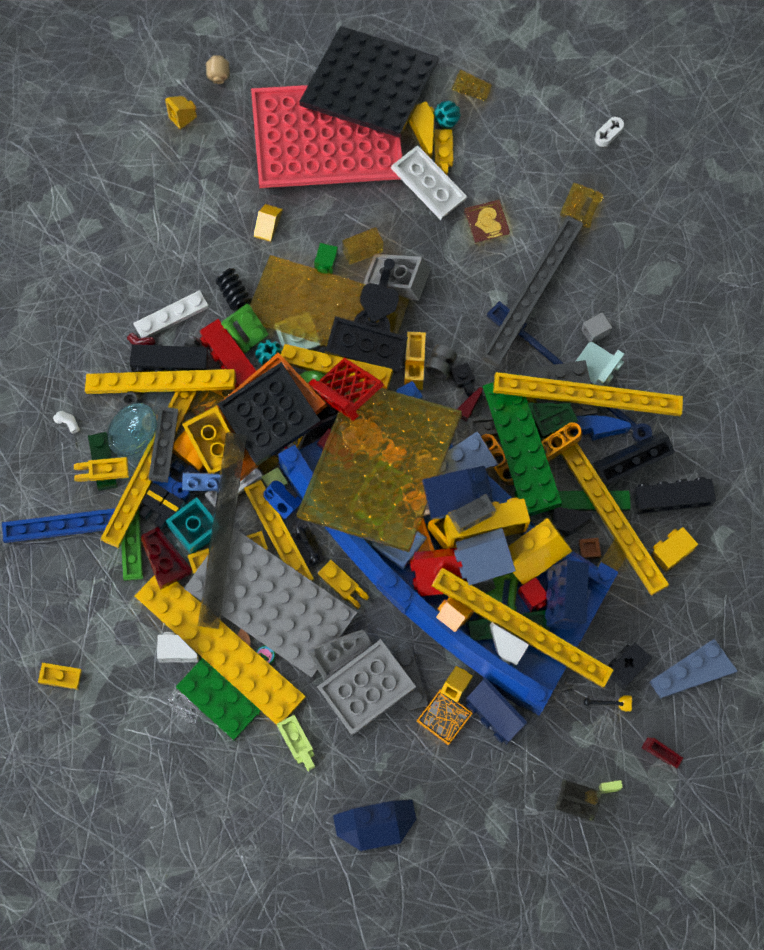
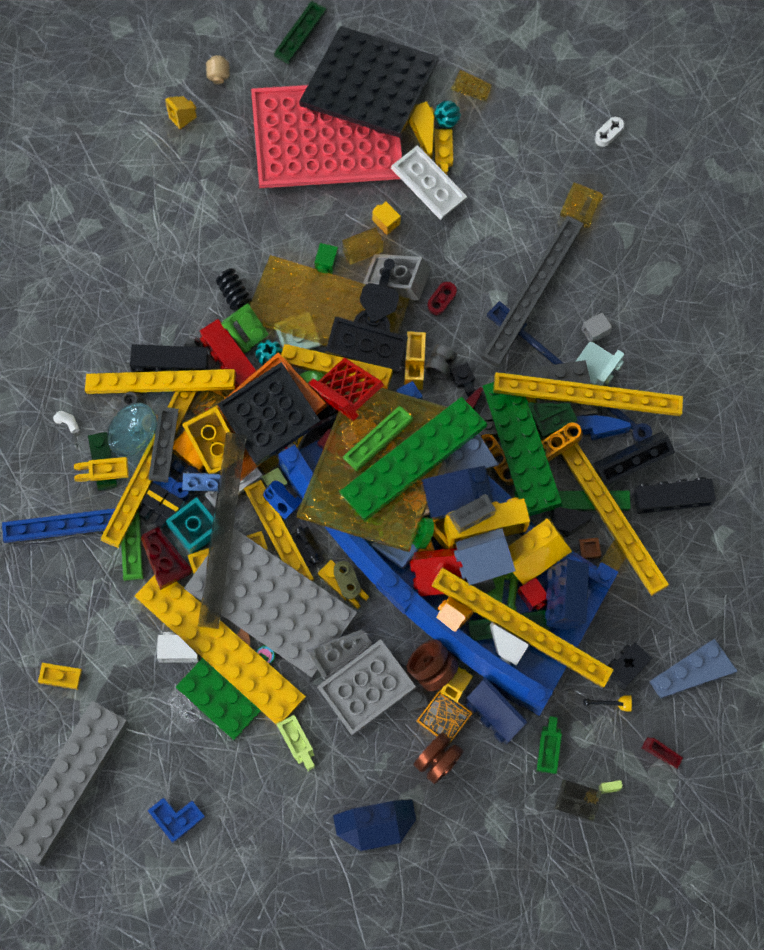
dark red arm [127,332,155,345] -> none
white plate [133,290,209,338] -> none
yellow slope [254,204,283,242] -> none
clear yellow tile [464,200,510,243] -> none
yellow brick [651,527,698,572] -> none
none -> light grey brick [4,701,129,866]
none -> blue plate [147,798,205,843]
none -> dark green plate [274,0,326,64]
none -> olive plate [334,561,361,600]
none -> green plate [339,397,487,522]
none -> bright green tile [343,405,414,471]
none -> yellow brick [372,202,401,235]
none -> copper wheel [407,640,459,691]
none -> green plate [411,518,434,549]
none -> copper wheel [413,732,464,785]
none -> dark red plate [427,281,457,315]
none -> green hinge [536,716,562,774]

